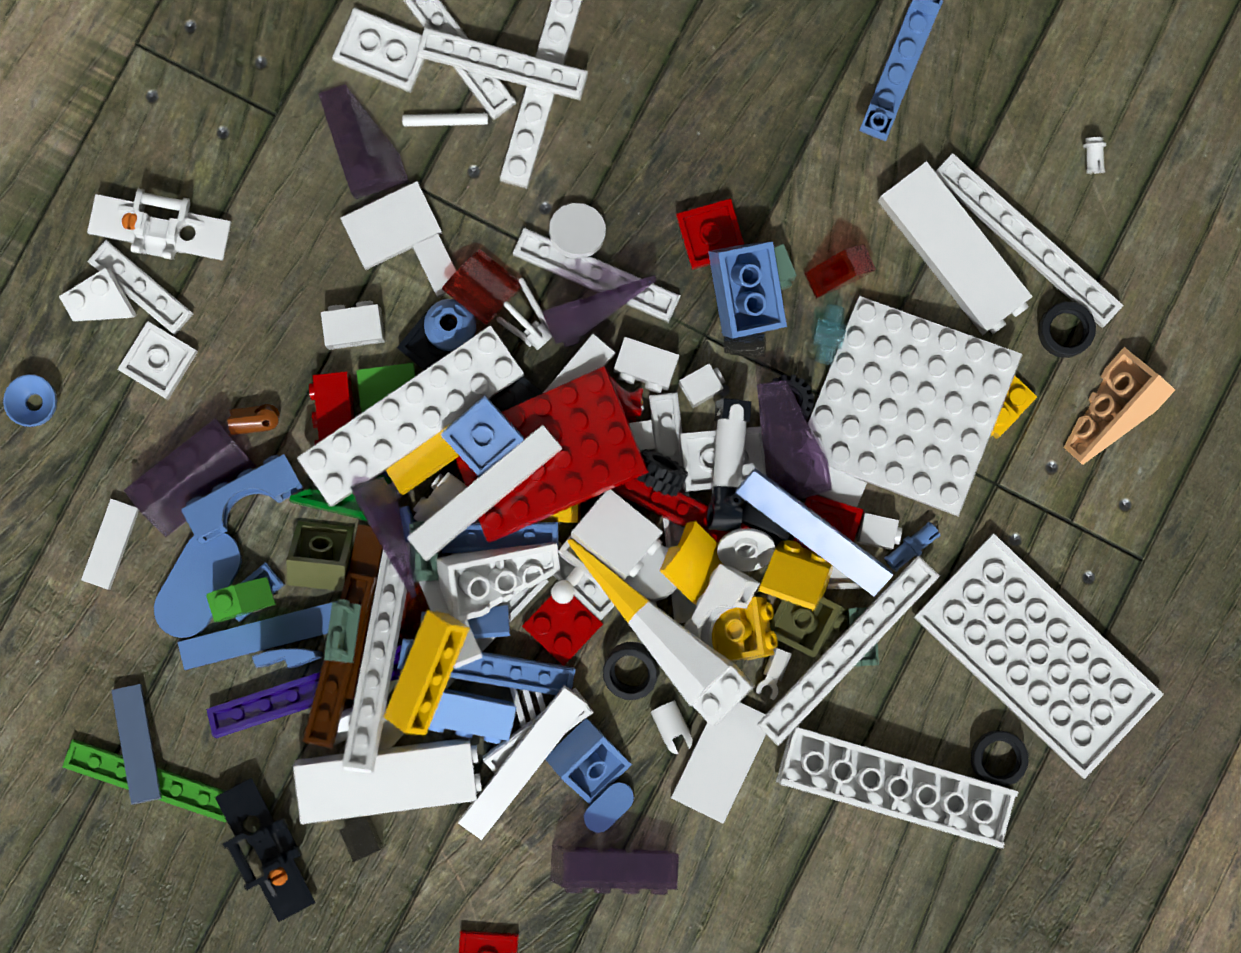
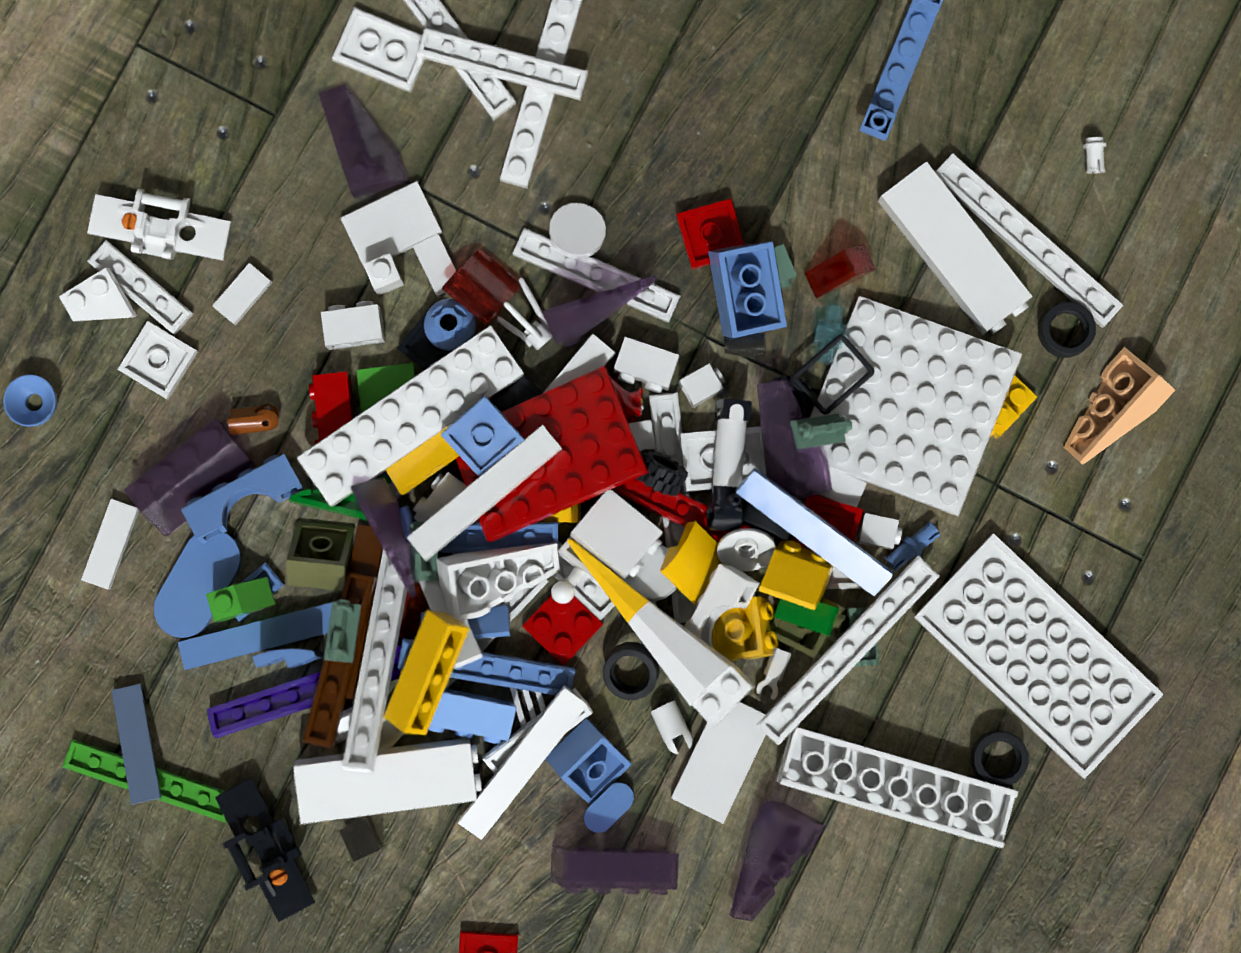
white bar [402,113,488,126] -> none
none -> white tile [213,263,272,326]
none -> white brick [363,253,404,296]
none -> clear purple wedge [730,800,825,921]
none -> green tile [774,599,839,636]
none -> sand green hinge [790,414,852,450]
none -> black piece [792,334,875,415]

